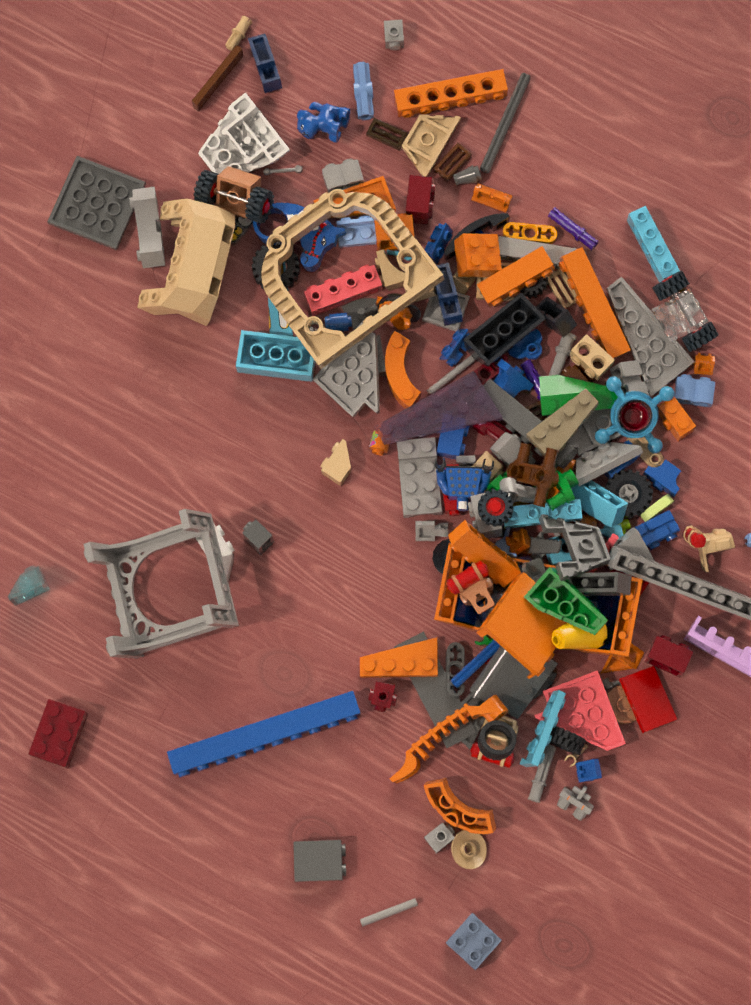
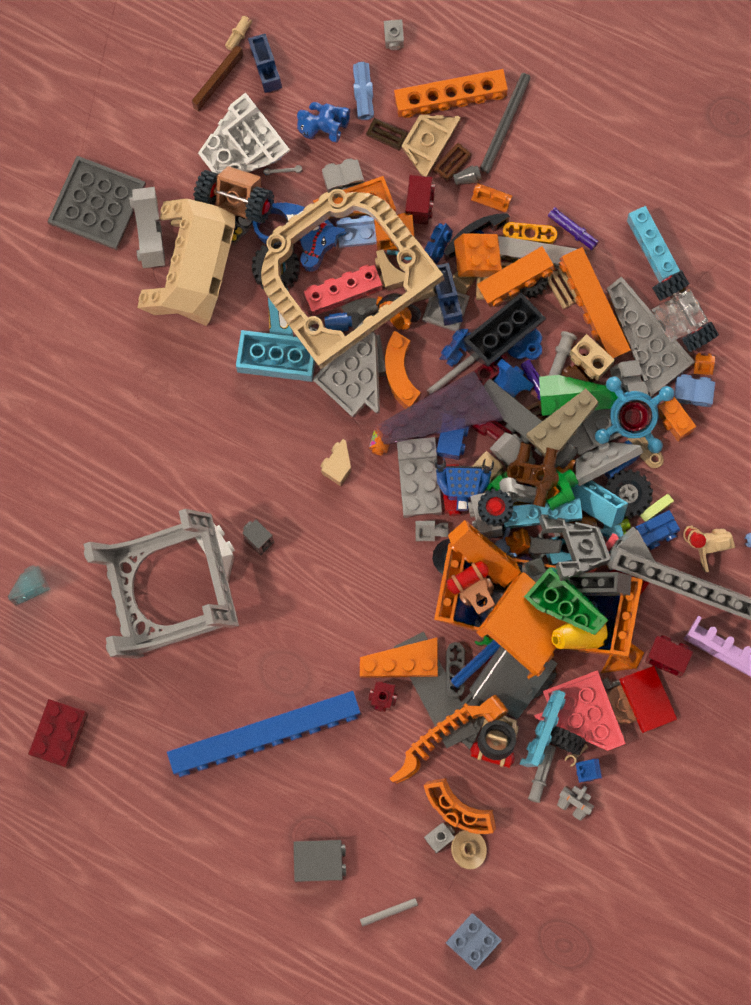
light grey tile [456,455,476,467] -> none
black piece [536,297,577,338] -> none
blue brick [643,460,681,498] -> none

